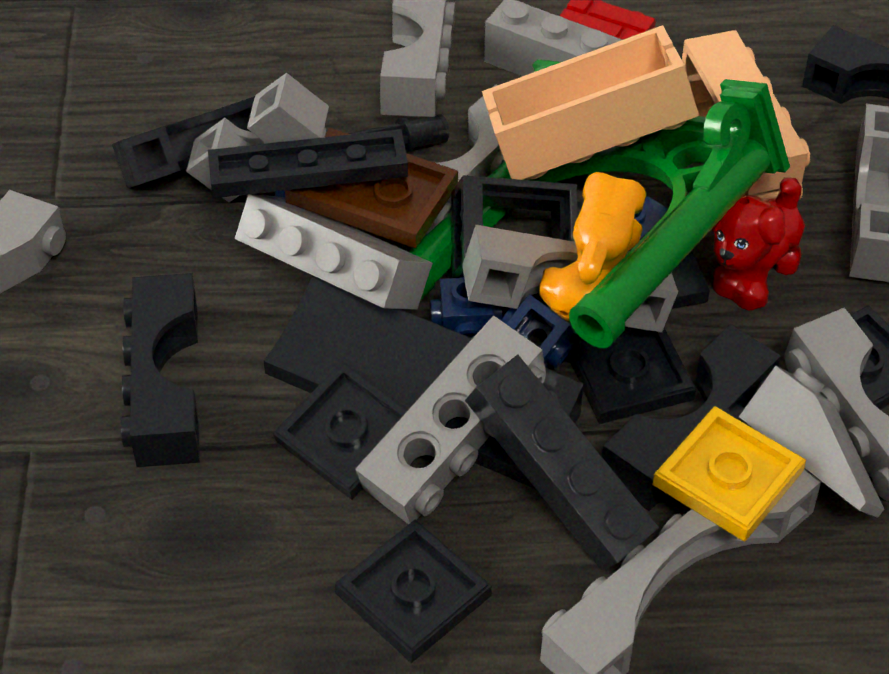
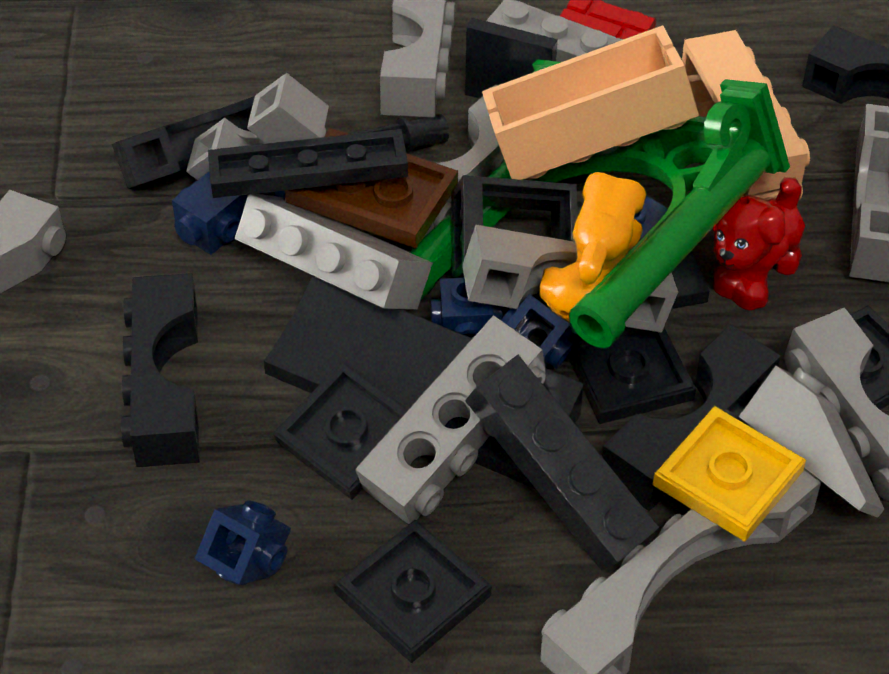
none -> dark blue brick [172,171,247,255]
none -> dark blue brick [194,501,291,585]
none -> black tile [465,18,558,99]

